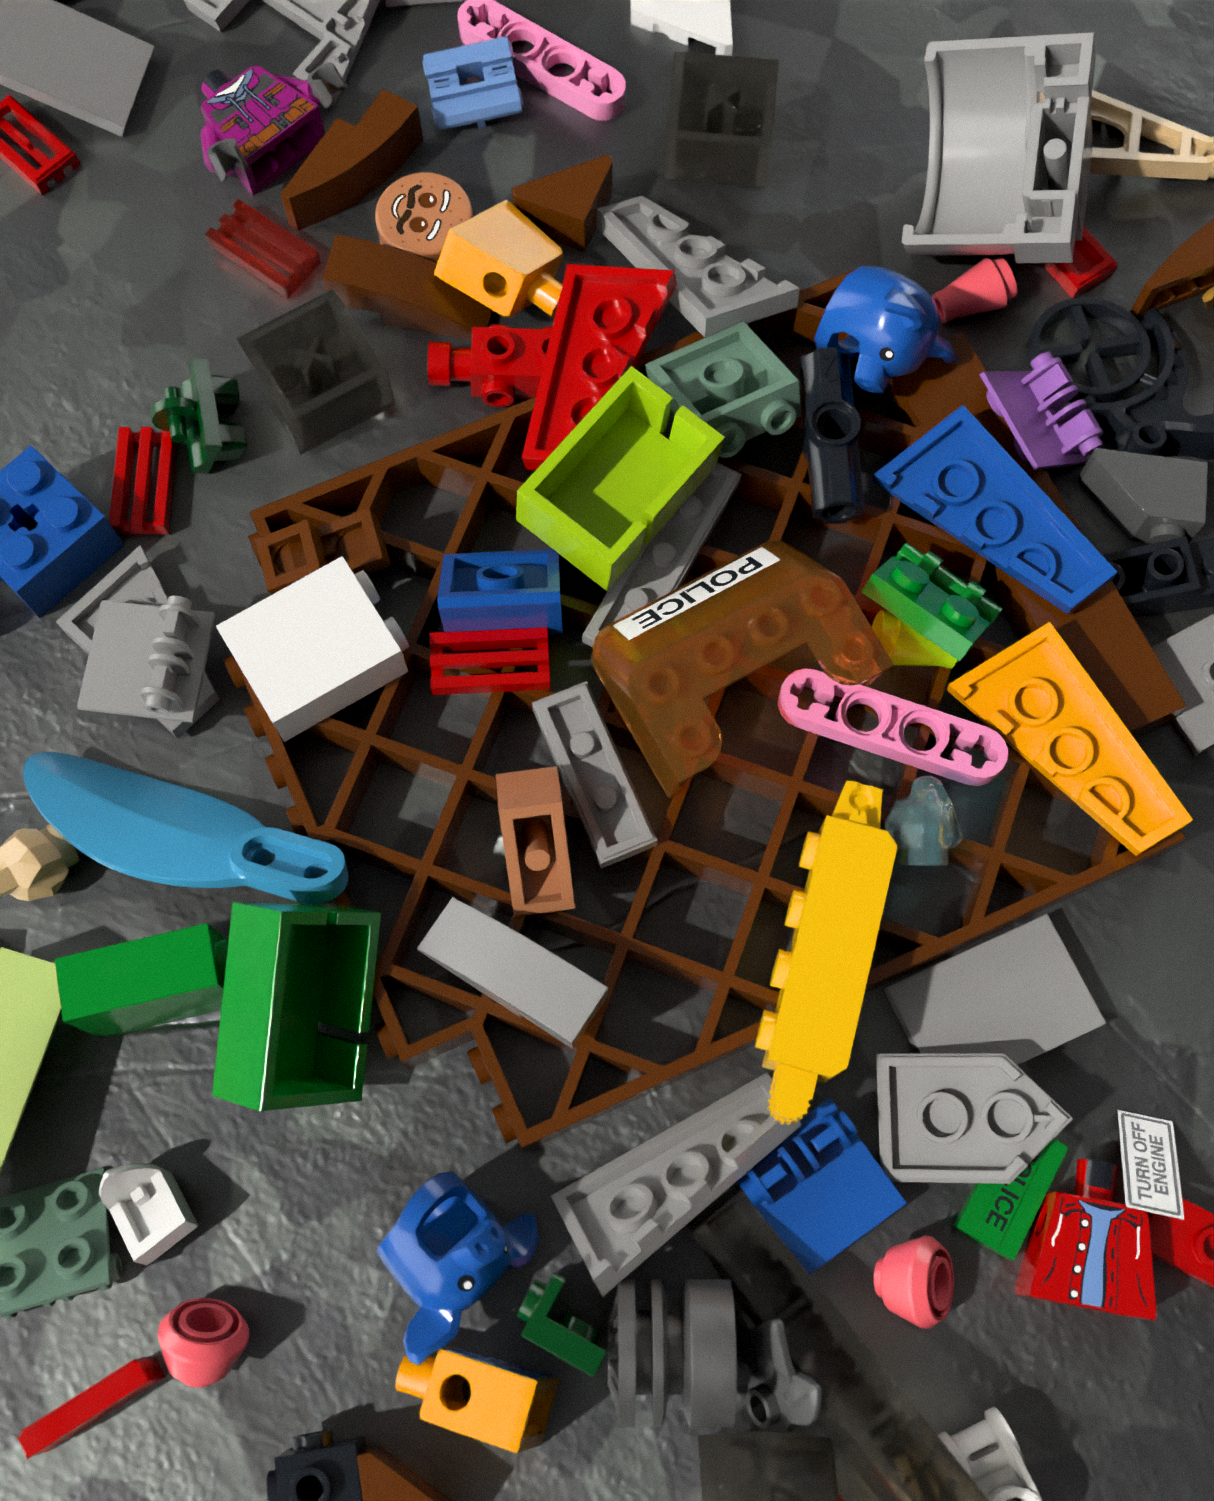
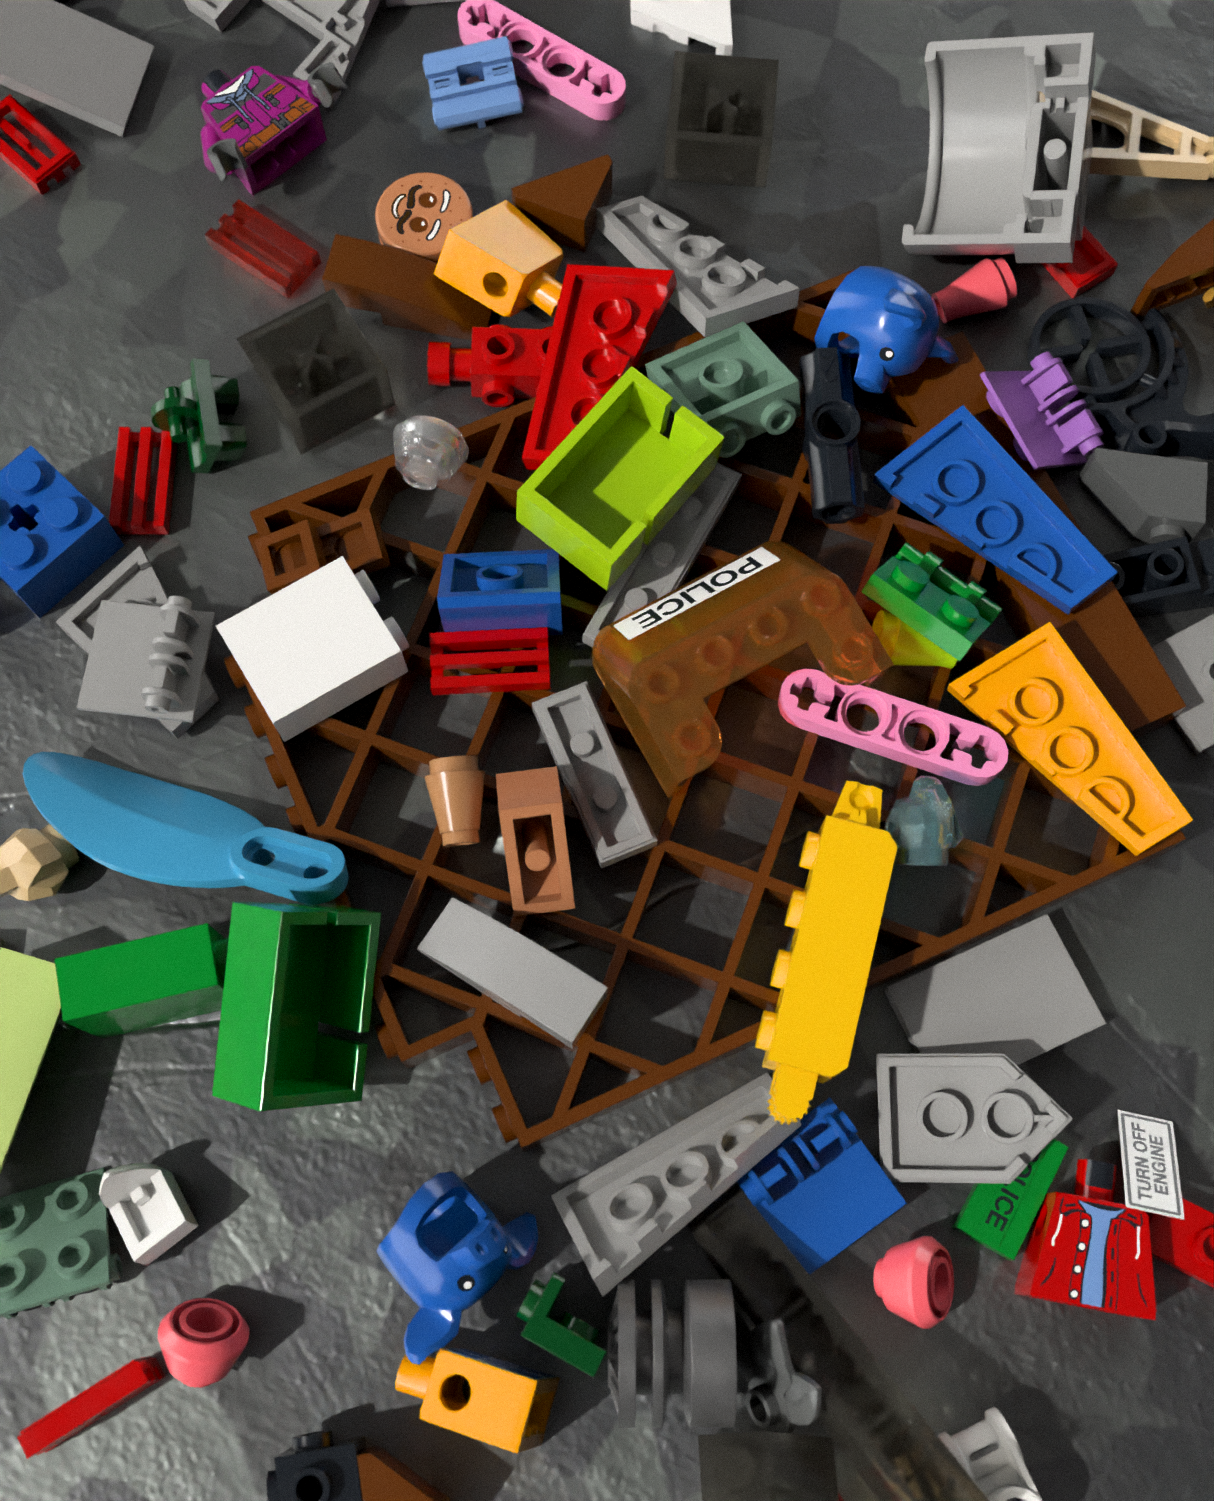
reddish brown slope [280,89,423,231] -> none
none -> clear cone [392,415,469,490]
none -> medium nougat cone [424,756,485,847]

